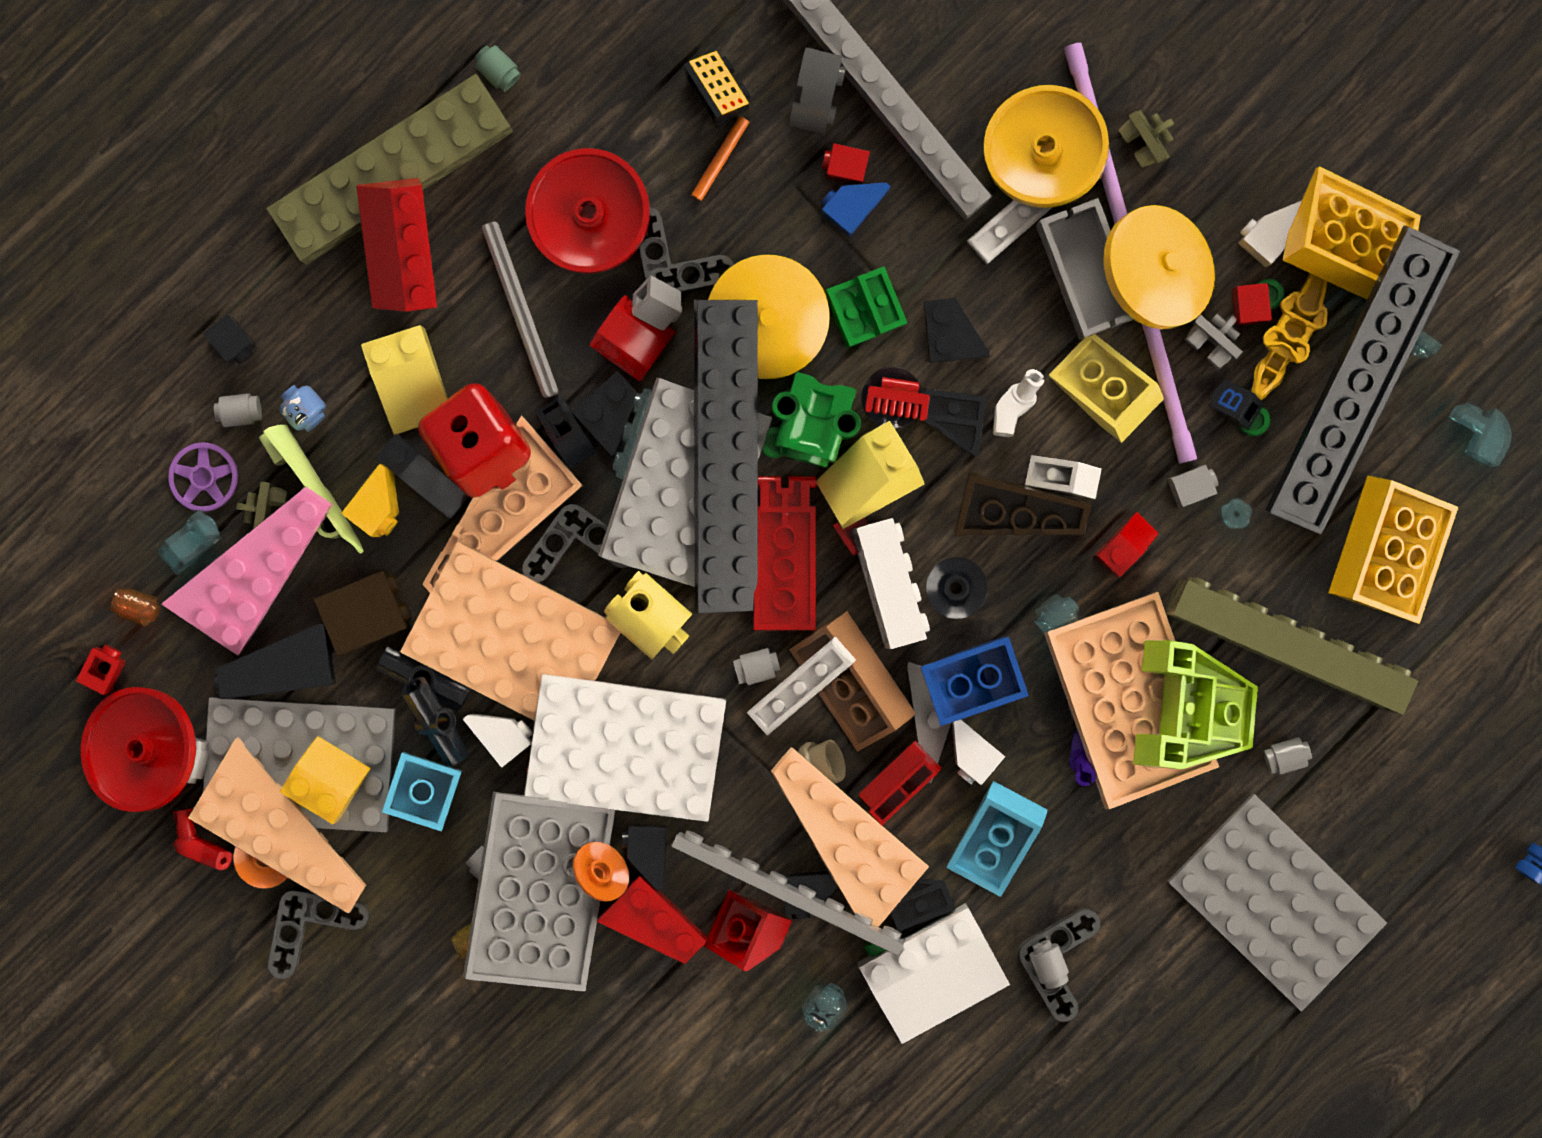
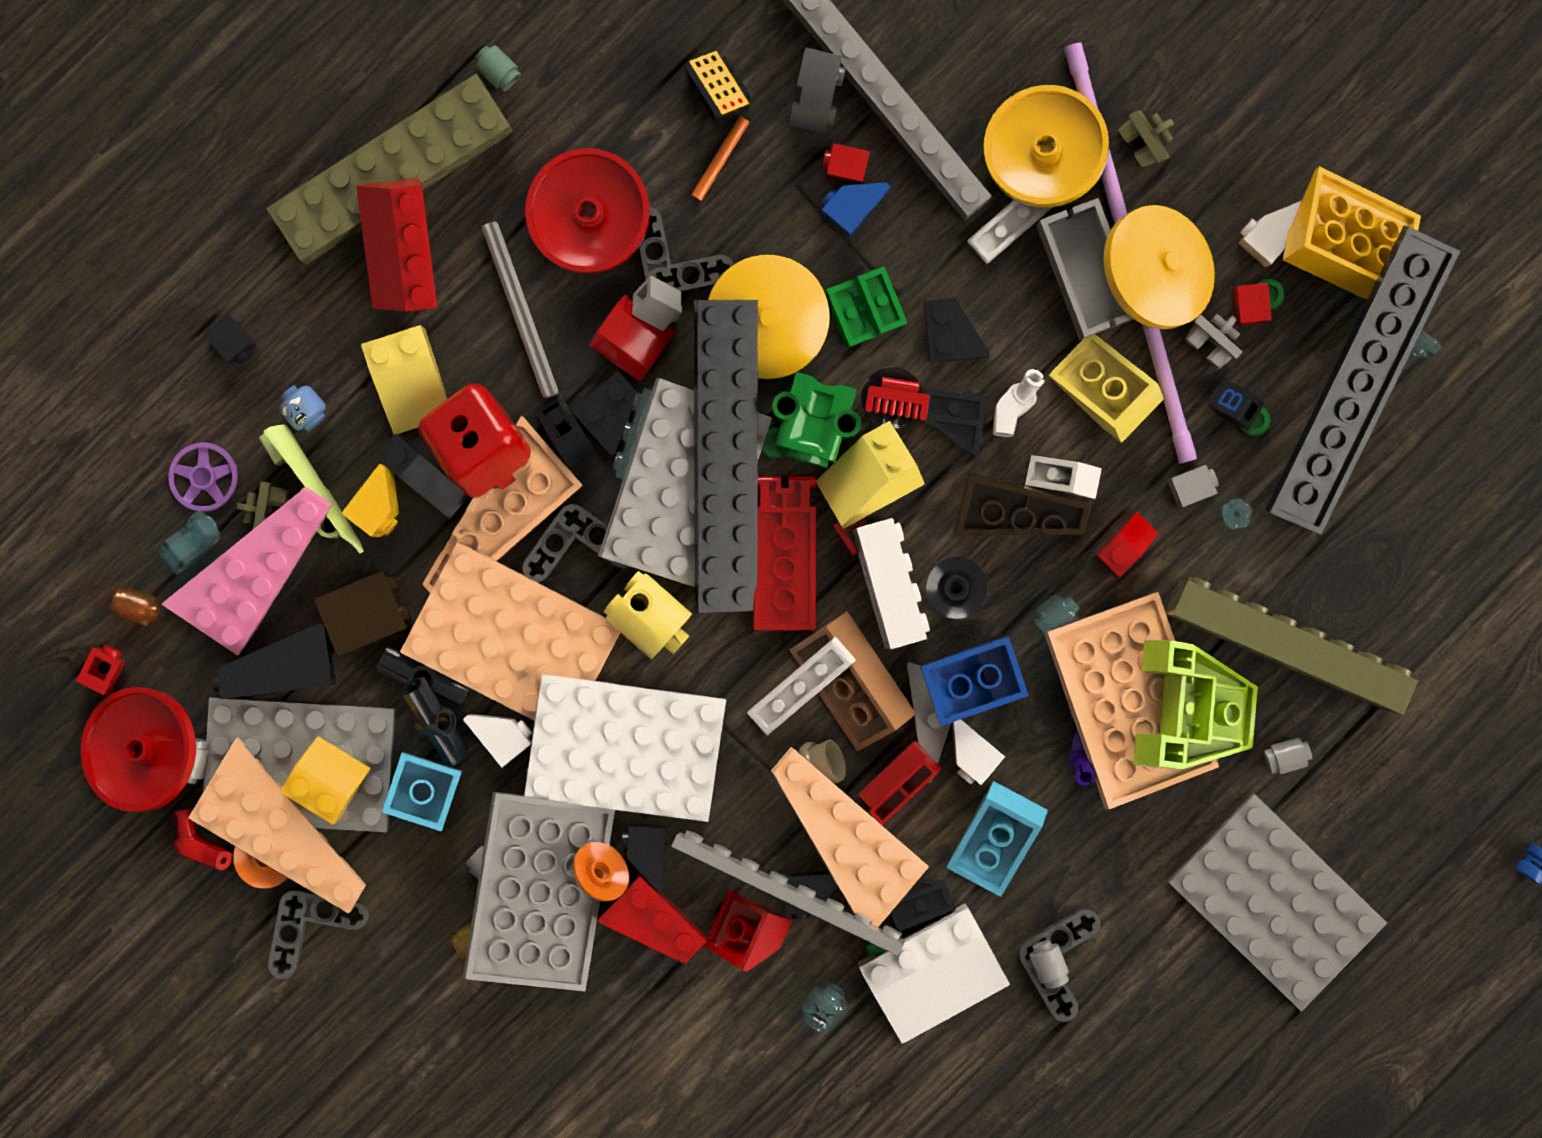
light grey brick [214,393,262,427] -> none
light grey brick [733,648,781,685] -> none
yellow animal [1251,273,1327,400] -> none
yellow slope [1328,476,1458,624] -> none
clear light blue brick [1448,403,1512,468] -> none

